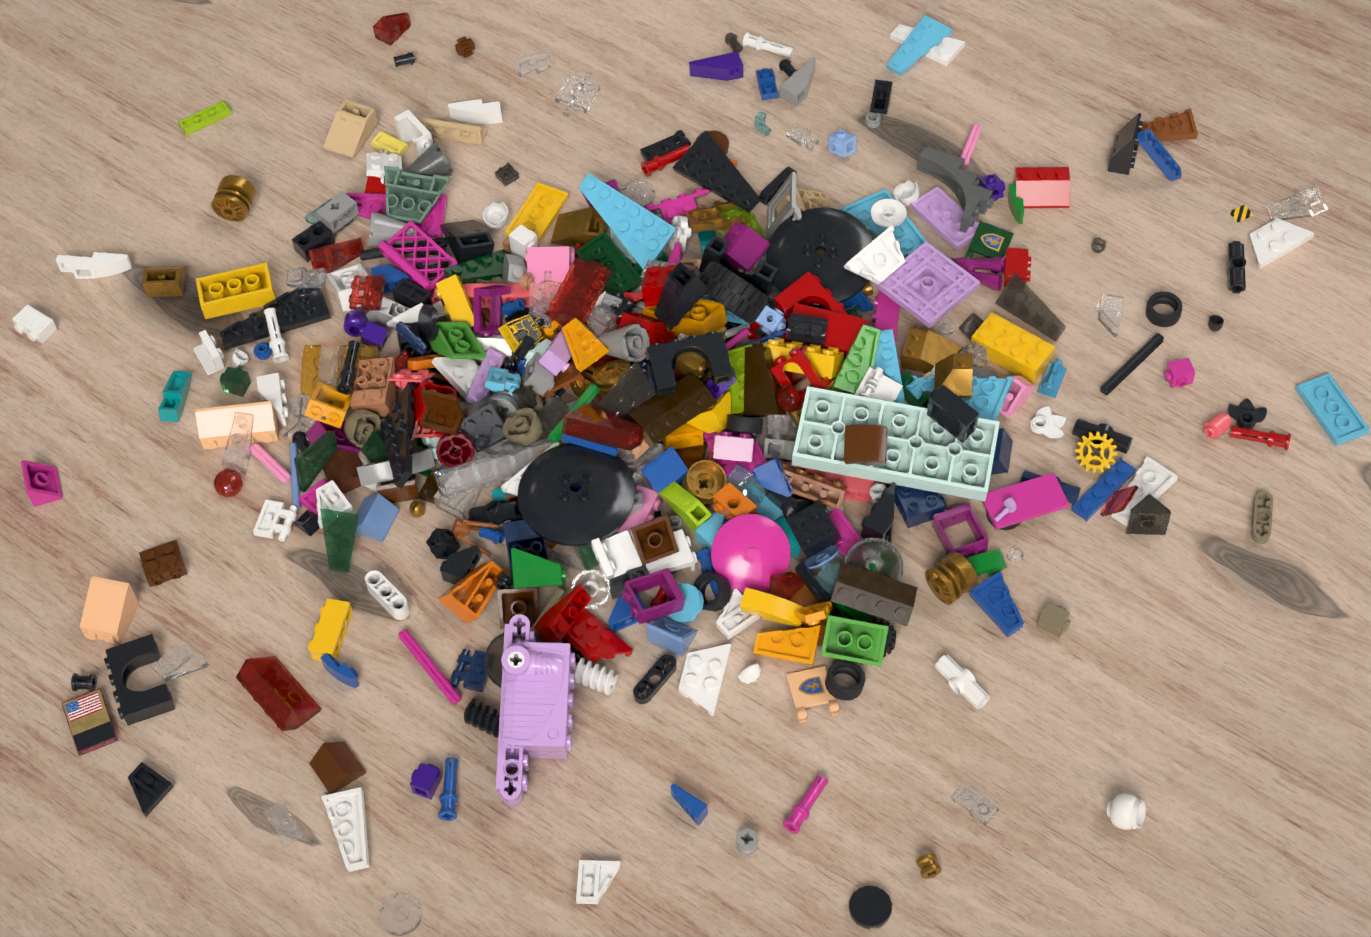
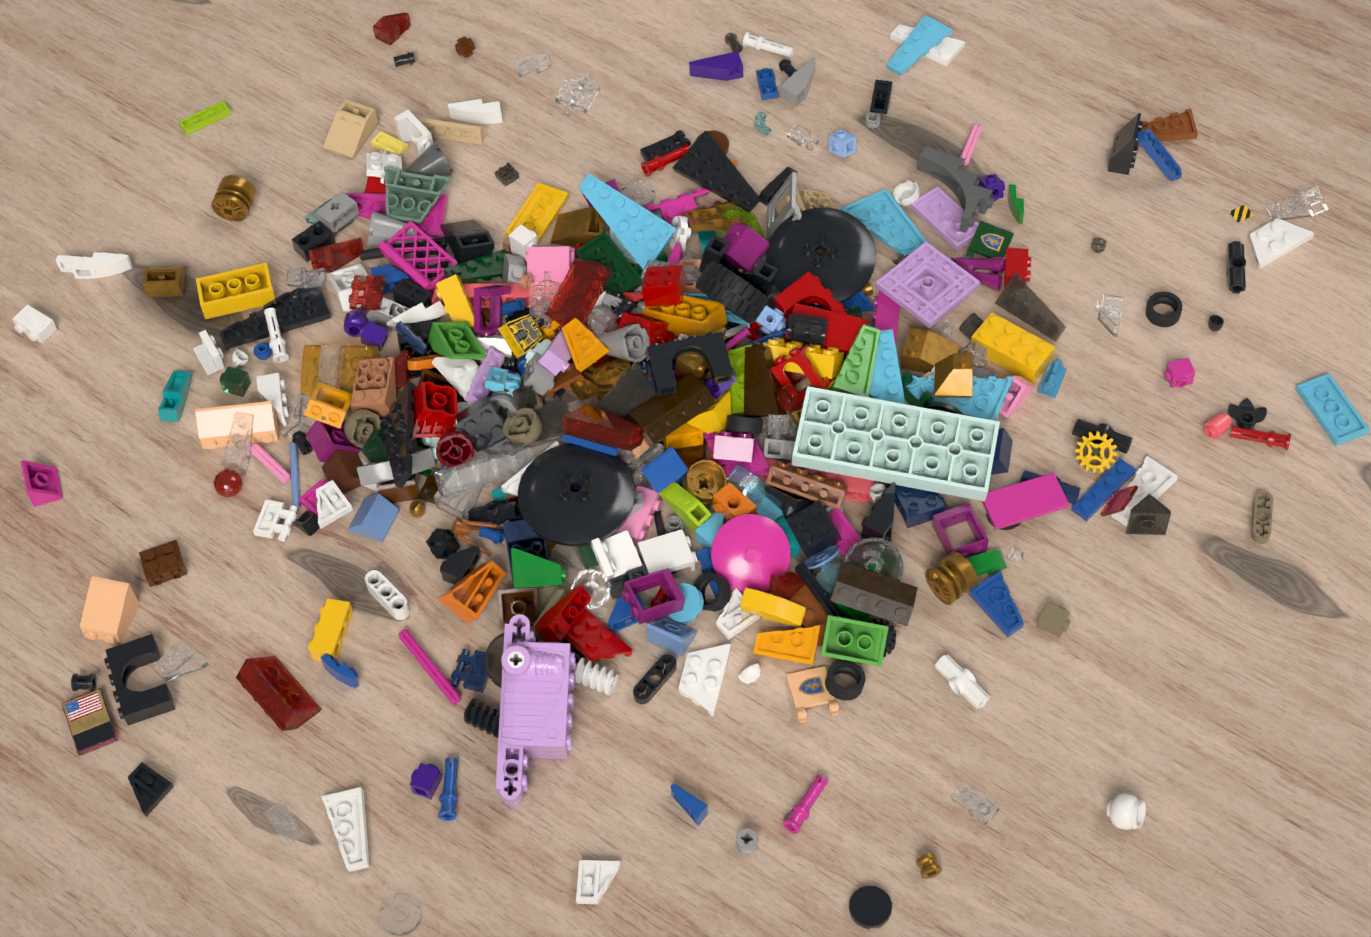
clear green wing [294,431,337,492] -> none
reddish brown slope [309,741,366,794] -> none
clear green wing [320,508,359,573] -> none
black pin [337,340,360,395] -> none
coral hinge [386,369,435,388] -> none
black tile [418,305,439,342] -> none
reddish brown bracket [419,389,465,436] -> none
white hair [482,202,509,229] -> none
black bush [494,574,514,589] -> none
black pin [513,335,535,360] -> none
green axle [548,383,600,444] -> none
reddish brown slope [630,514,679,565] -> none
black slope [654,262,709,330] -> none
slope [753,456,794,497] -> none
light orange wing [794,601,833,625] -> none
white wing [843,225,905,285] -> none
reddish brown slope [844,425,888,466] -> none
white hinge [855,367,903,402] -> none
white dish [871,199,907,228] -> none
black window [927,385,980,443] -> none
lavender hand [994,497,1017,522] -> none
slope [1014,167,1070,208] -> none
white plate [1030,406,1066,439] -> none
black axle [1100,333,1164,395] -> none

